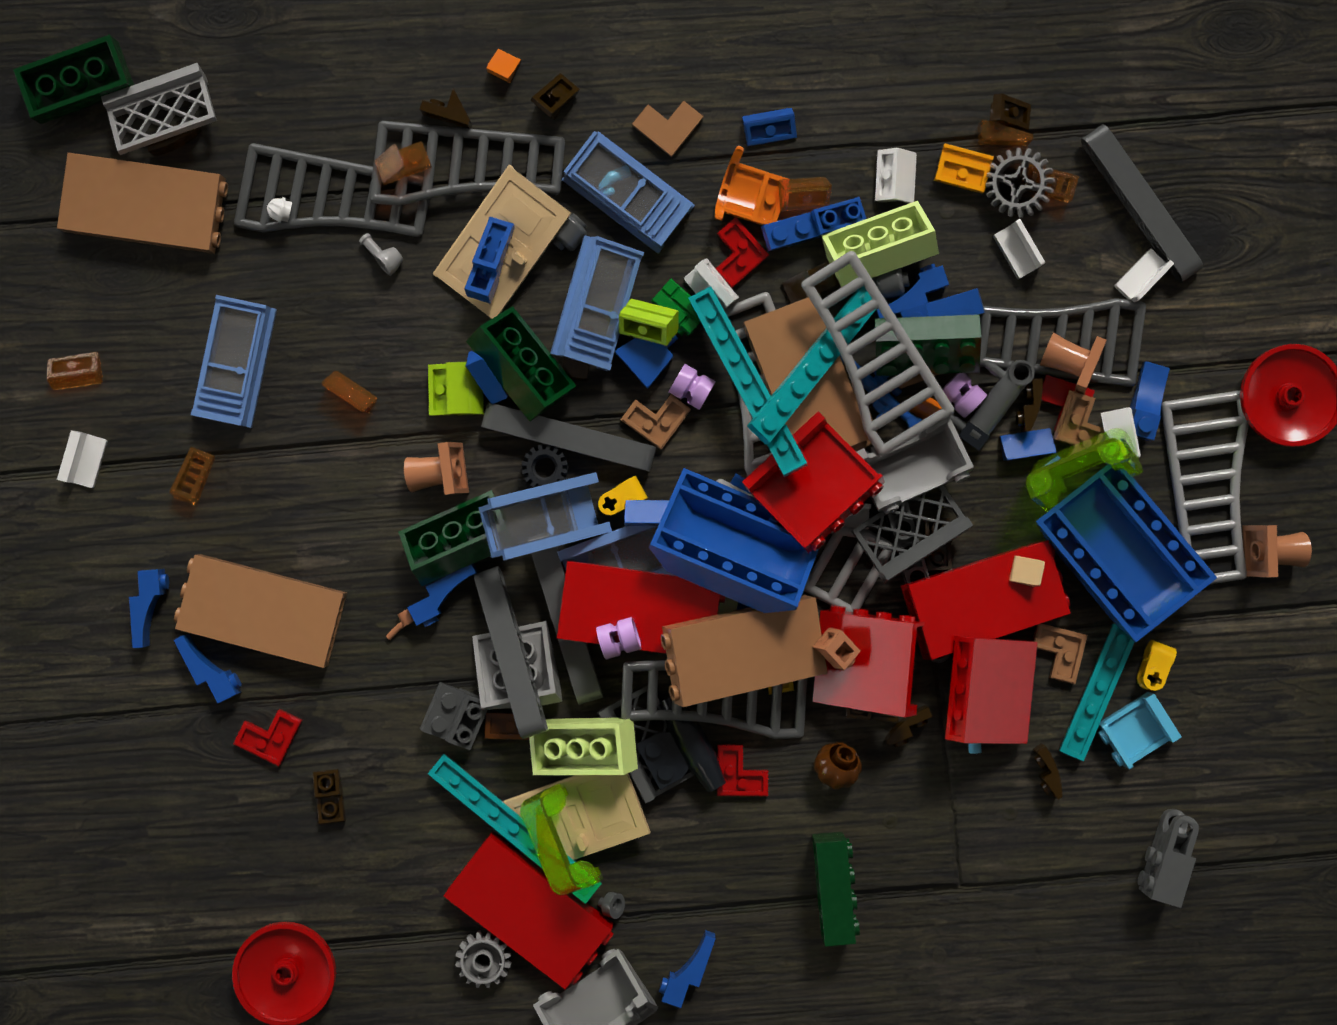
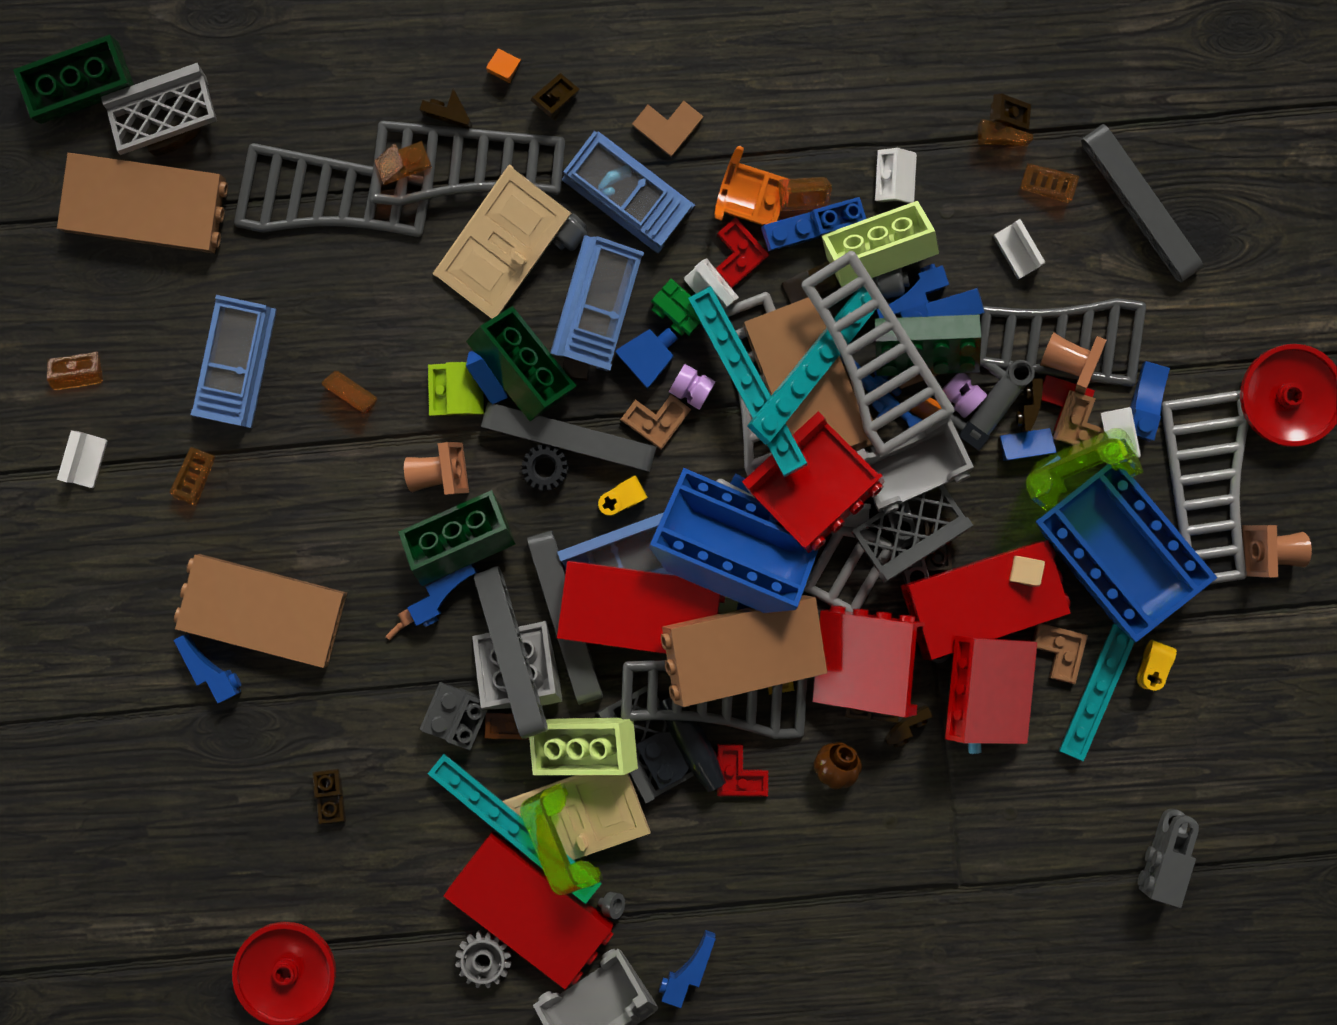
blue slope [129,569,169,648] -> none
red tile [233,709,302,767] -> none
white plate [267,197,292,223] -> none
light grey bar [359,233,403,276] -> none
blue slope [464,217,515,304] -> none
piece [478,472,612,560] -> none
lavender wheel [596,617,642,659] -> none
lime brick [619,299,679,346] -> none
slope [624,500,669,526] -> none
blue slope [742,108,797,146] -> none
dark green brick [812,832,860,947] -> none
nougat brick [813,628,860,670] -> none
light orange plate [934,143,994,194] -> none
light grey gear [985,148,1055,218] -> none
dark brown slope [1033,743,1063,800] -> none
medium azure panel [1098,692,1181,770] -> none
white panel [1114,248,1174,302] -> none

